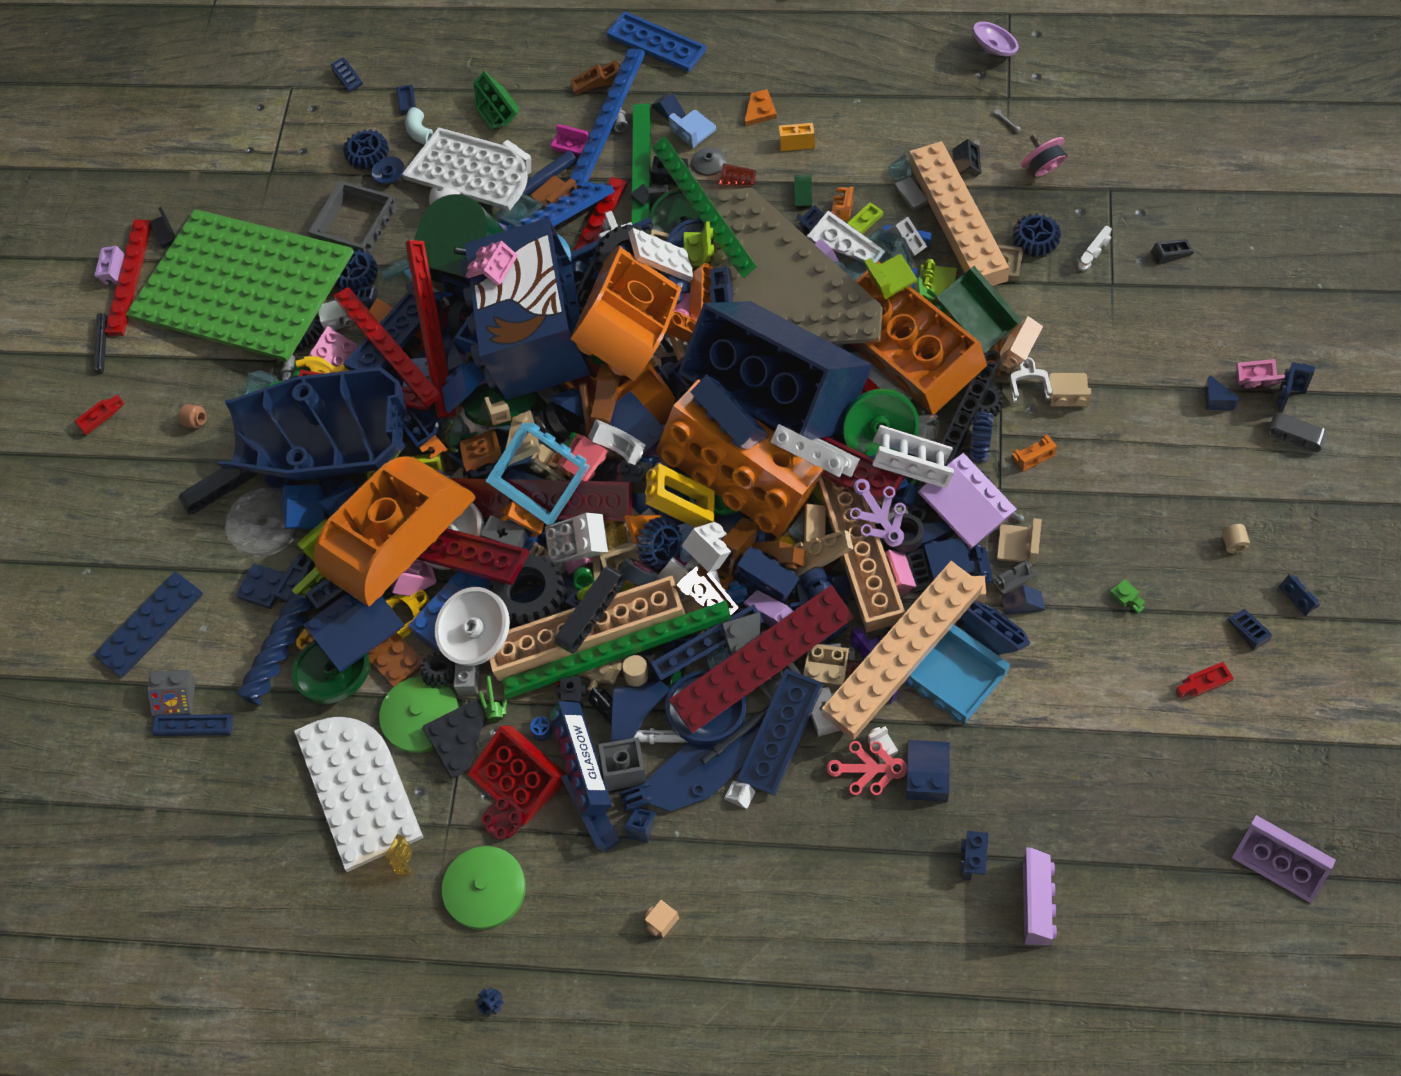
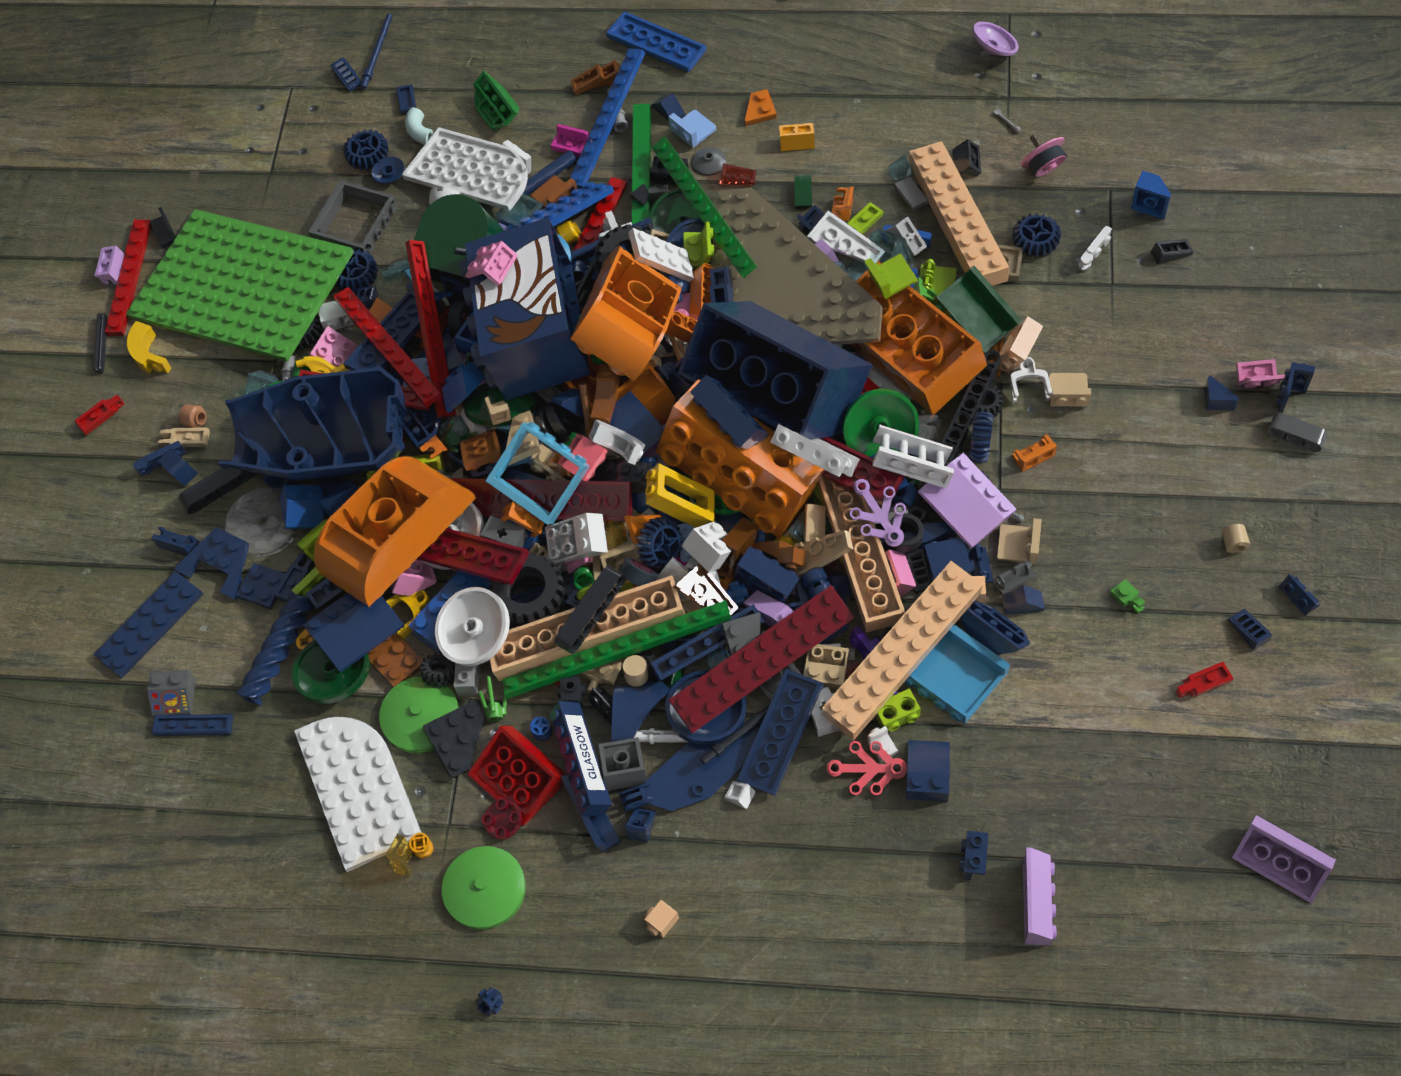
none -> yellow arch [127,321,171,374]
none -> dark blue hinge [133,441,187,476]
none -> dark blue hinge [152,526,200,556]
none -> tan hinge [157,427,210,448]
none -> dark blue slope [158,447,198,486]
none -> dark blue wing [174,527,250,601]
none -> dark blue bar [360,14,393,90]
none -> light orange wheel [409,833,433,859]
none -> yellow head [556,221,581,246]
none -> lime brick [875,688,921,732]
none -> blue slope [1131,171,1171,220]

